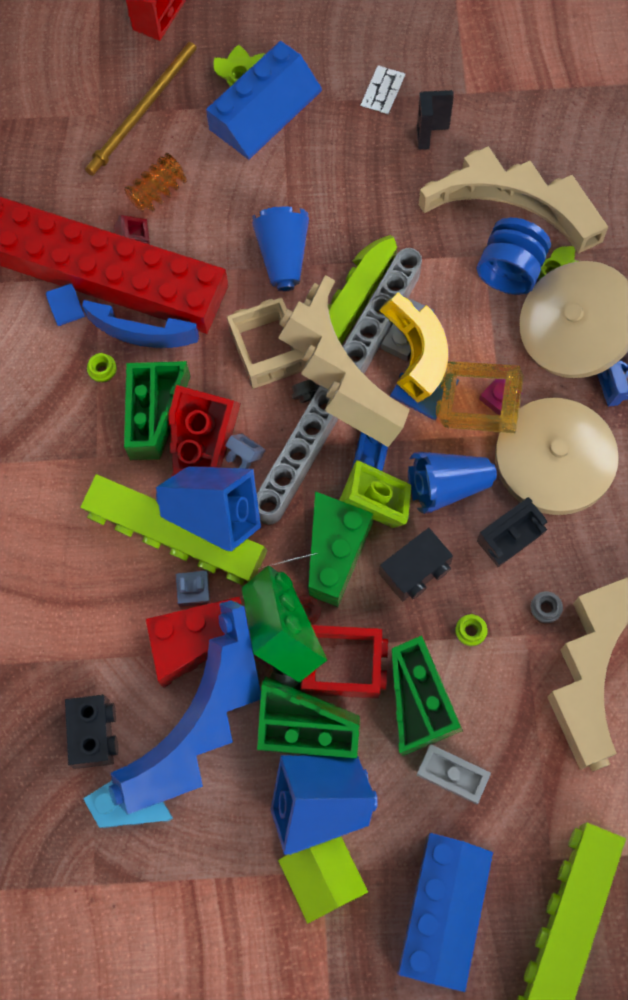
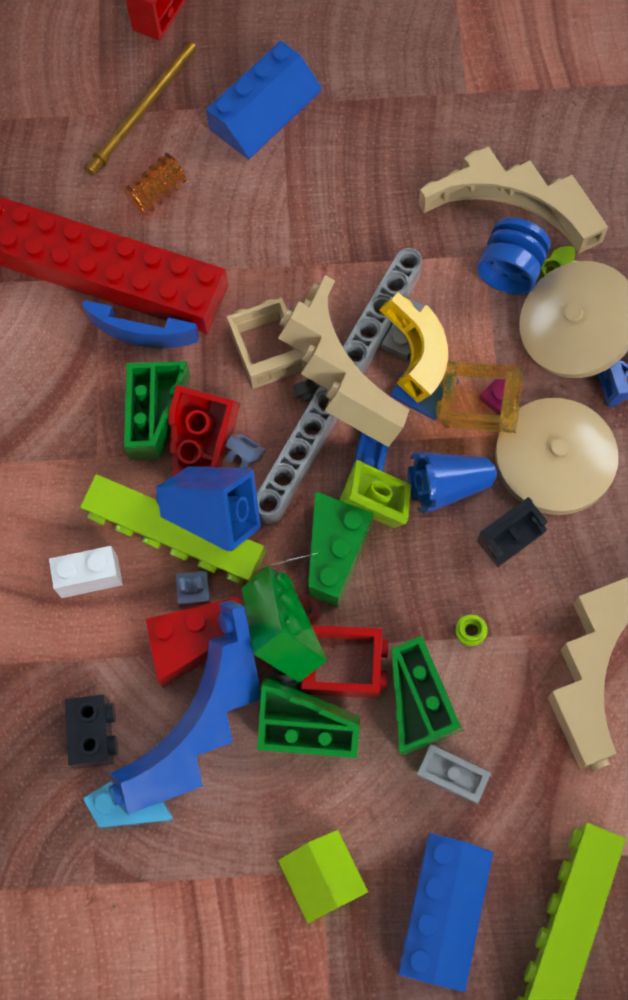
blue slope [45,284,85,326] -> none
lime plate [87,353,117,382] -> none
dark red slope [114,215,150,244] -> none
lime plate [213,45,265,87] -> none
blue cone [252,206,309,291] -> none
blue slope [270,755,378,855] -> none
lime brick [328,235,397,345] -> none
white sticker [360,66,405,114] -> none
black brick [379,528,453,602] -> none
black panel [416,90,454,150] -> none
flat silver plate [530,591,563,623] -> none
none -> white brick [49,546,123,598]

